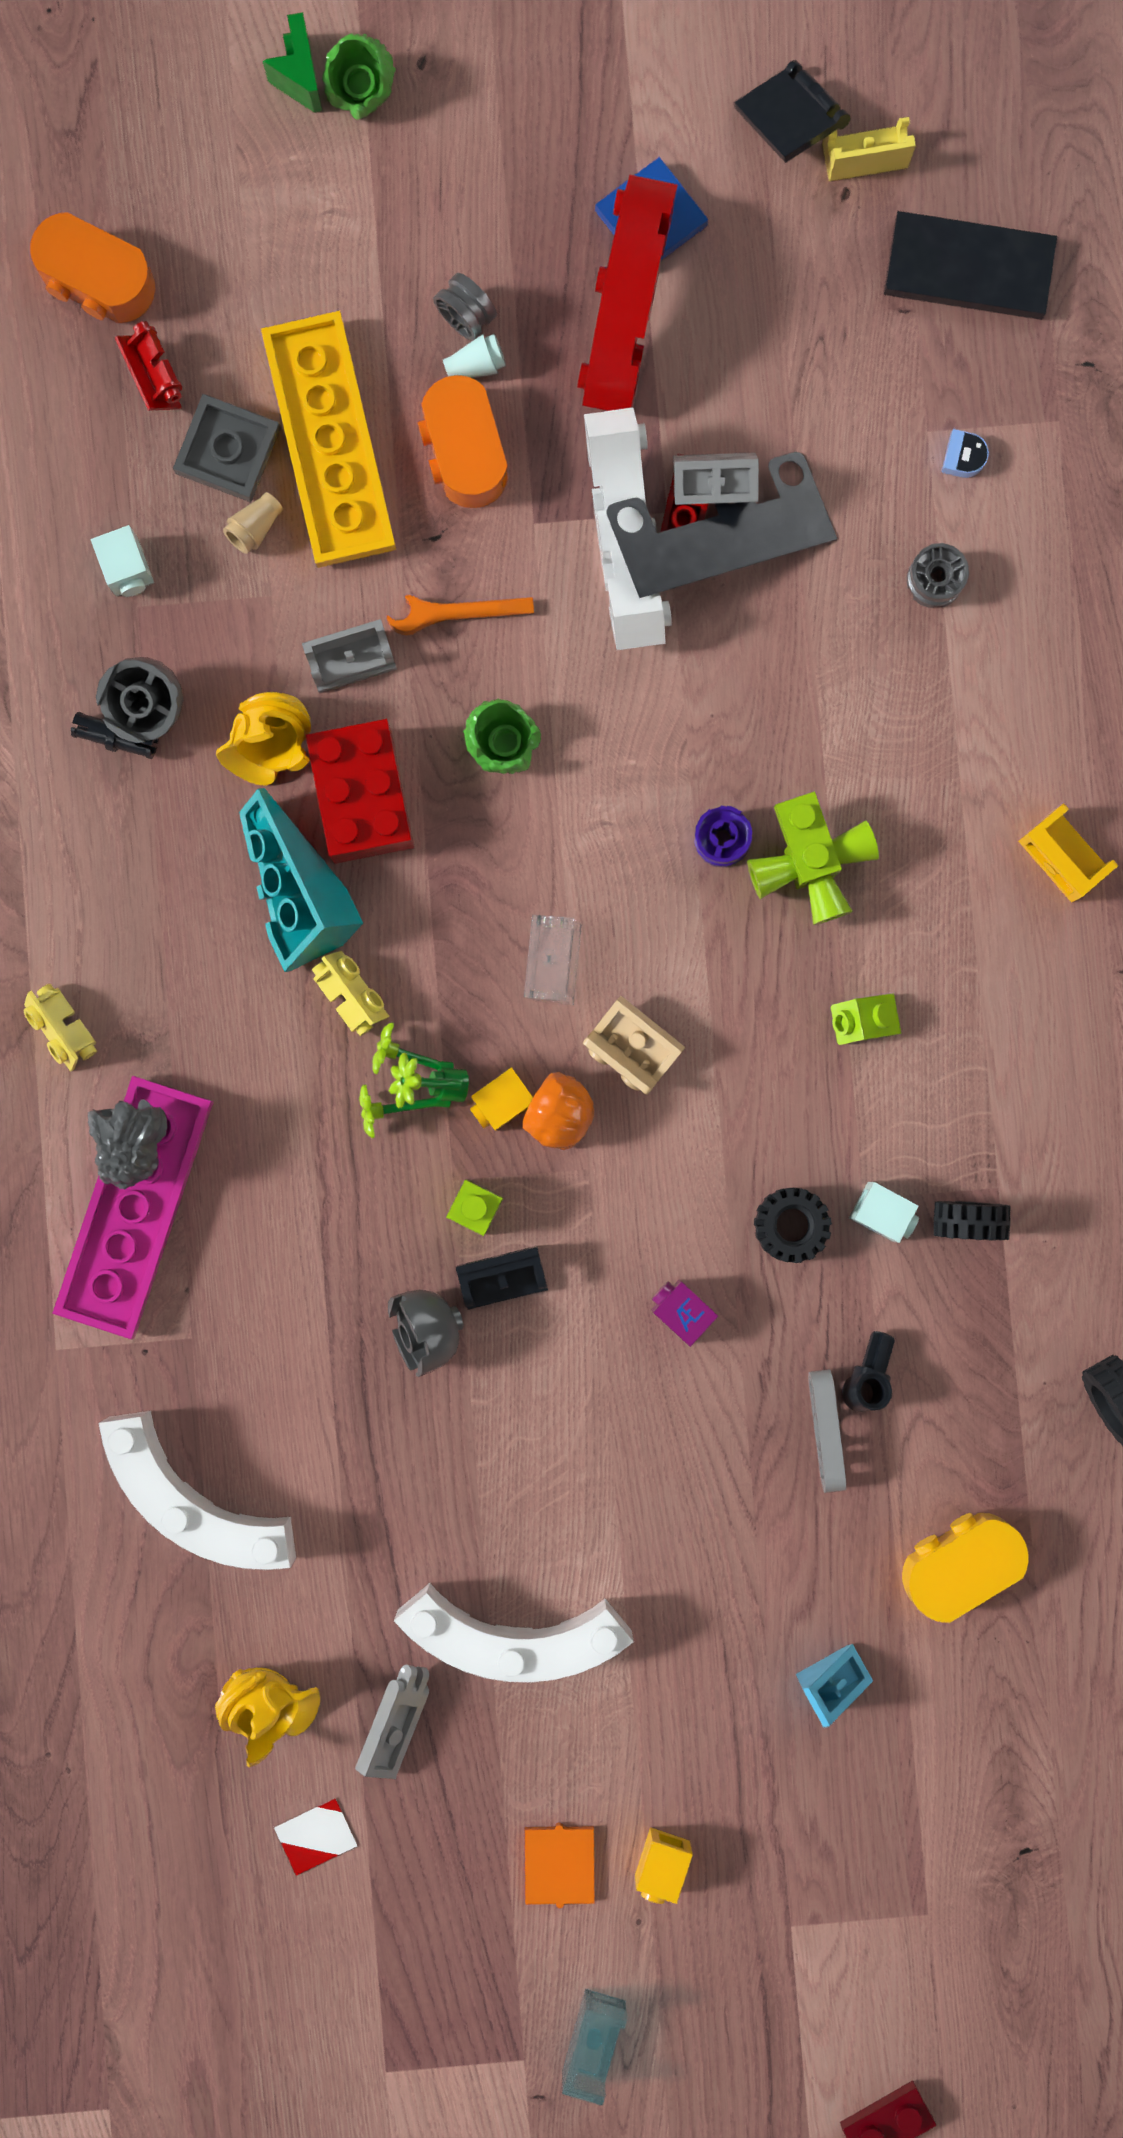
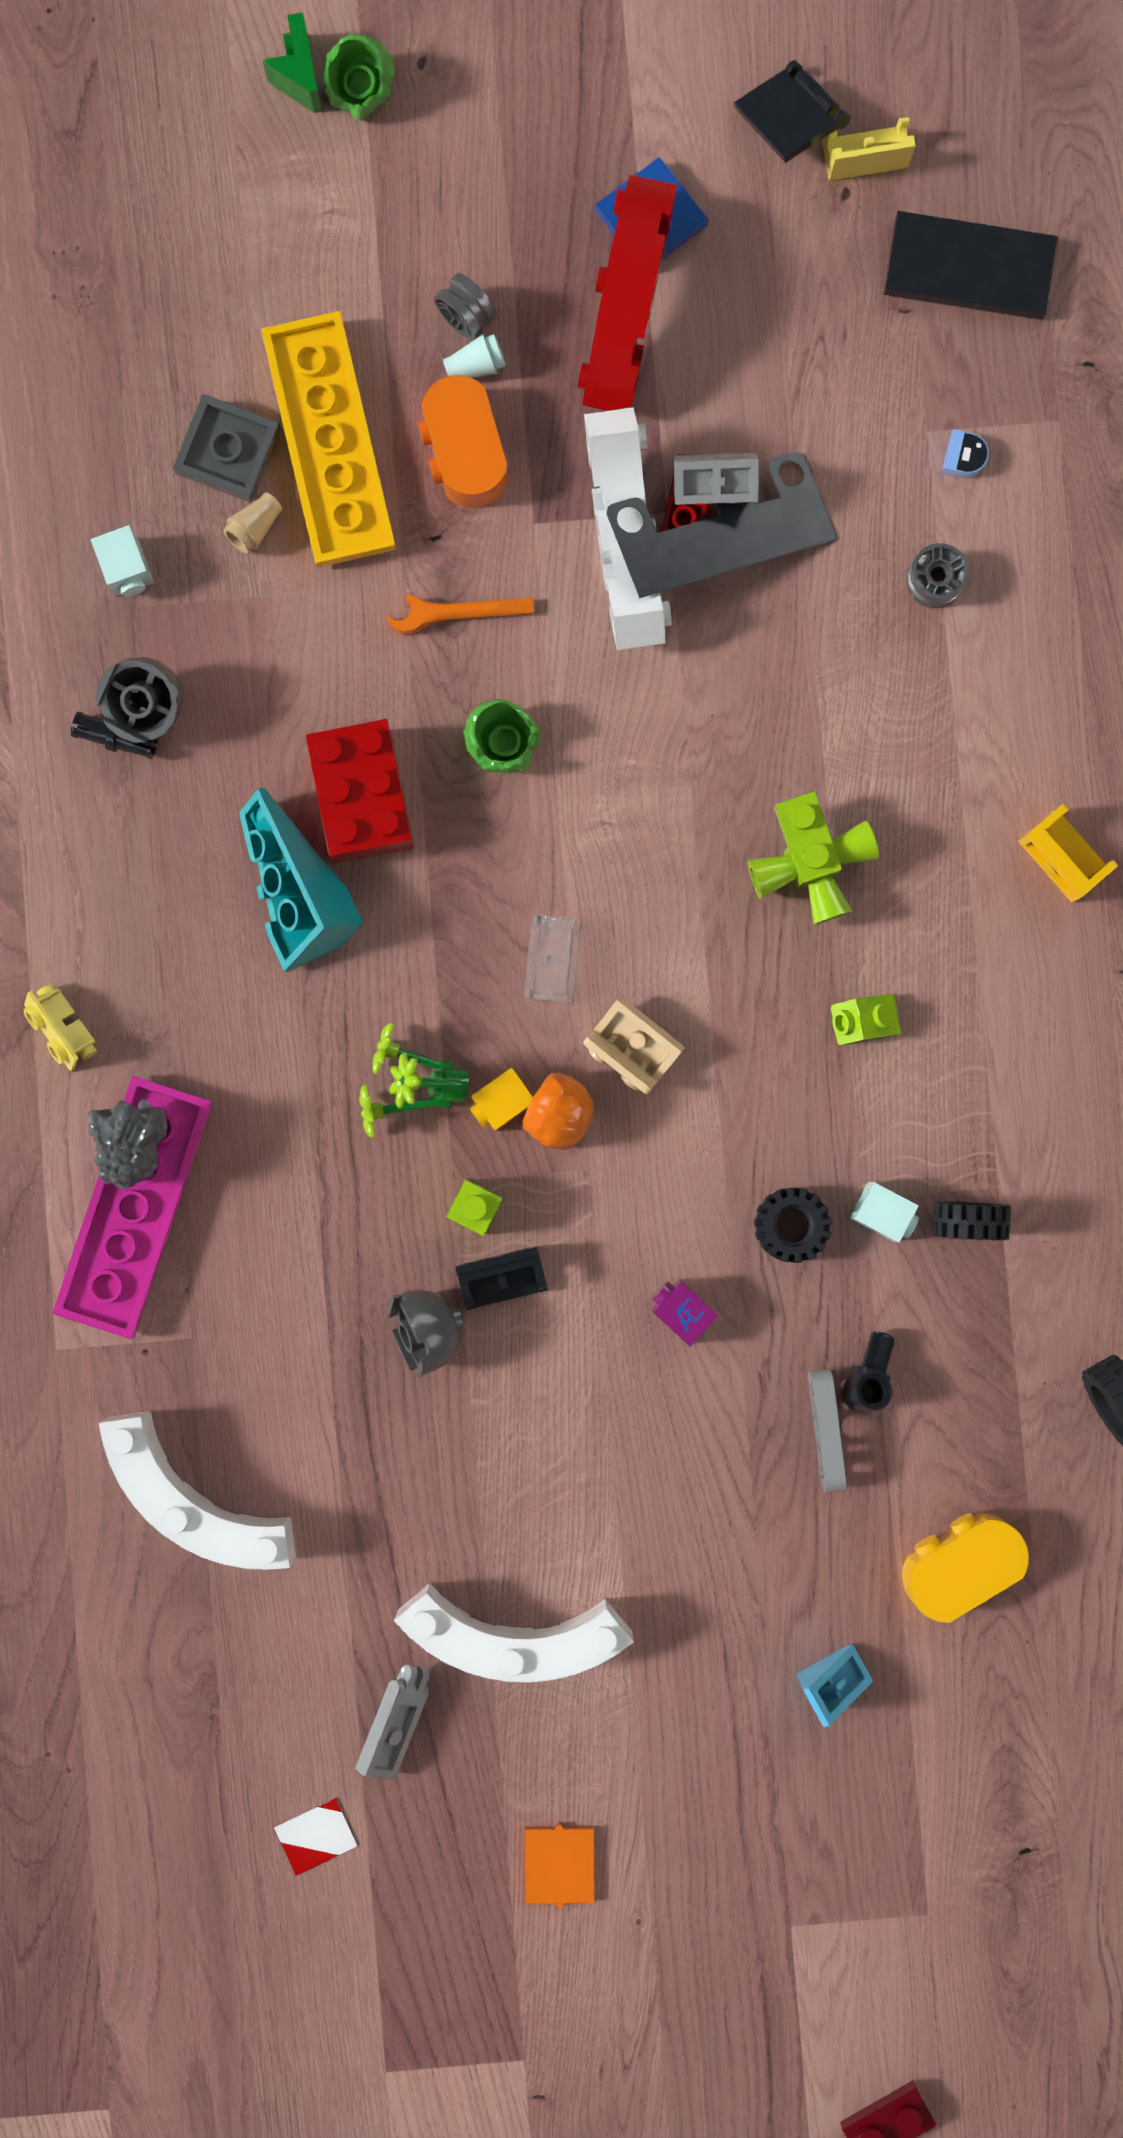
orange brick [30,212,155,323] -> none
red hinge [115,321,182,411] -> none
yellow helmet [215,1668,320,1767] -> none
yellow helmet [216,692,311,786] -> none
light grey hinge [302,619,397,693] -> none
light yellow hinge [312,951,390,1036] -> none
clear light blue panel [562,1989,627,2105] -> none
yellow brick [635,1827,693,1904] -> none
dark purple wheel [694,805,753,868] -> none

